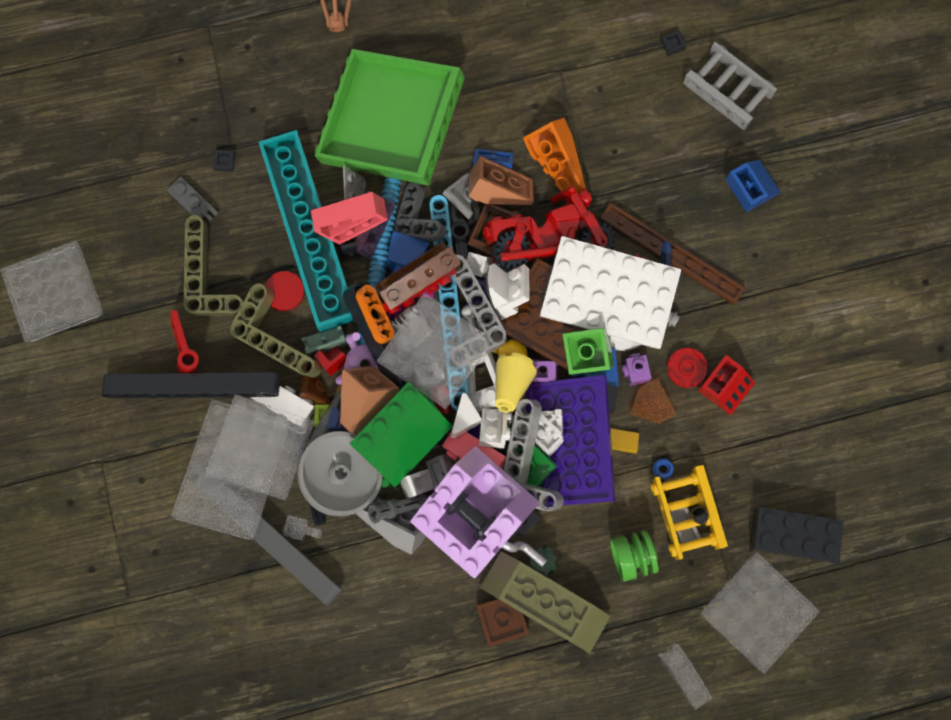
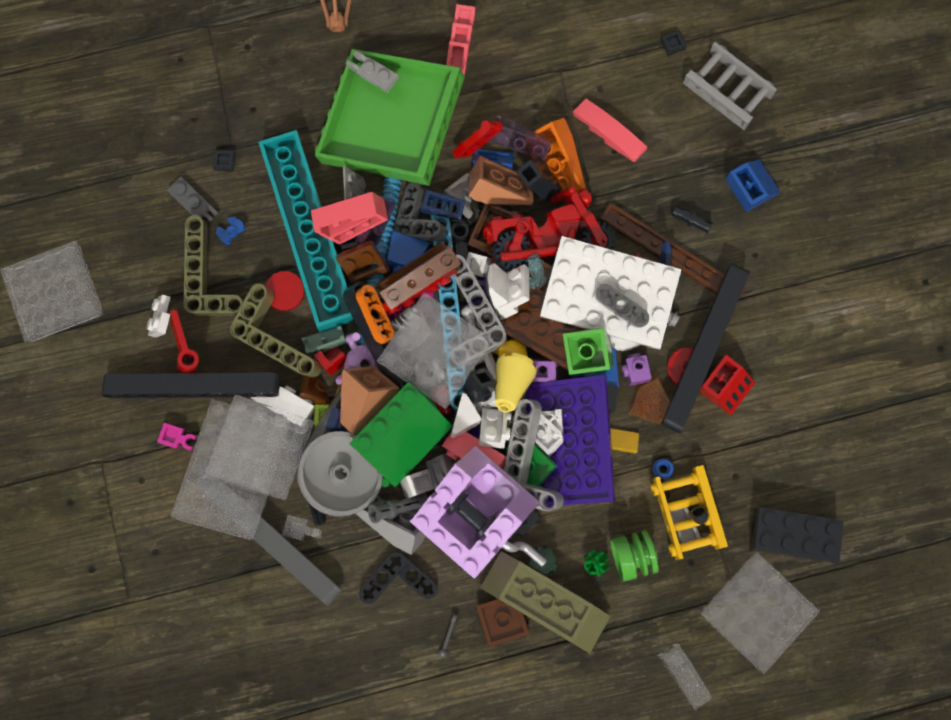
none -> white plate [147,295,170,338]
none -> dark pink plate [157,423,197,451]
none -> blue piece [216,217,246,245]
none -> reddish brown plate [336,240,390,285]
none -> light grey hinge [346,51,400,93]
none -> black beam [359,552,438,604]
none -> dark blue slope [420,190,465,220]
none -> dark grey hinge [439,613,458,657]
none -> coral slope [446,4,476,83]
none -> red plate [452,120,503,158]
none -> black brick [462,368,497,404]
none -> slope [490,115,552,161]
none -> black slope [516,157,562,201]
none -> clear light blue arm [527,254,547,289]
none -> coral slope [573,99,647,162]
none -> green gear [583,549,610,577]
none -> dark grey beam [595,284,649,328]
none -> black beam [661,263,750,434]
none -> black pin [672,205,713,234]

